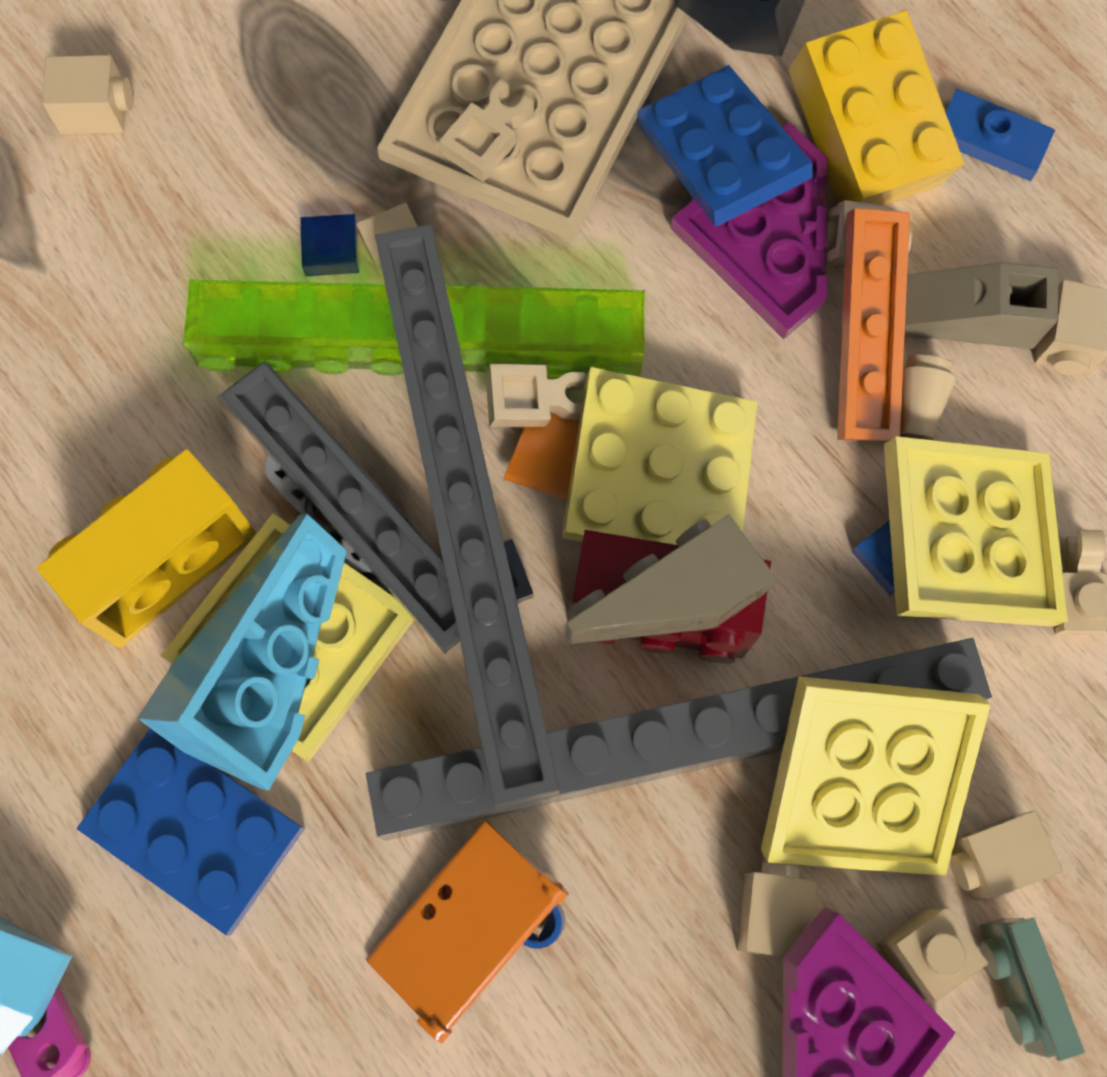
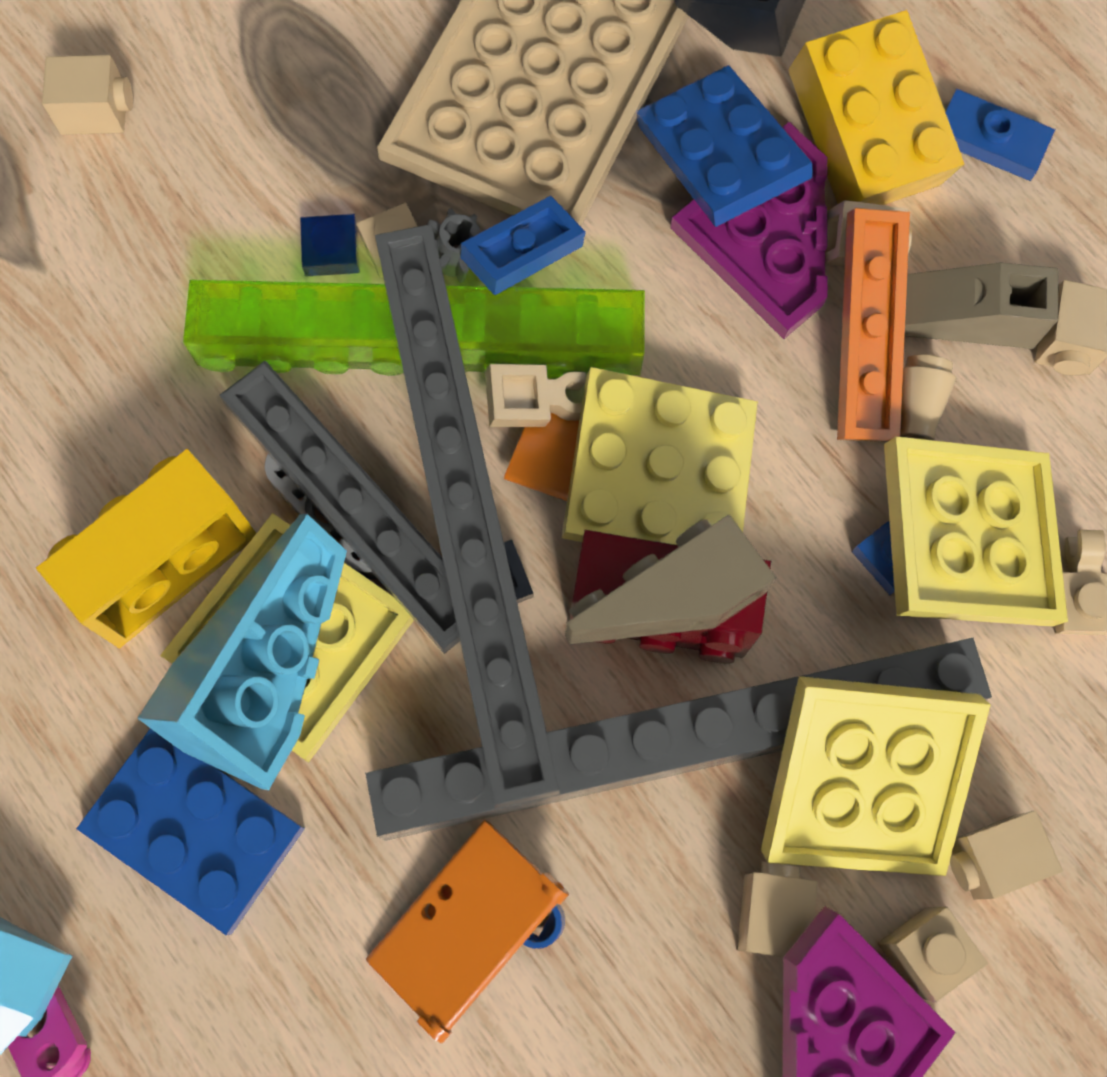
tan plate [438,79,534,182] -> none
sand green plate [980,918,1085,1061] -> none
none -> dark grey gear [427,208,481,283]
none -> blue plate [460,195,586,296]

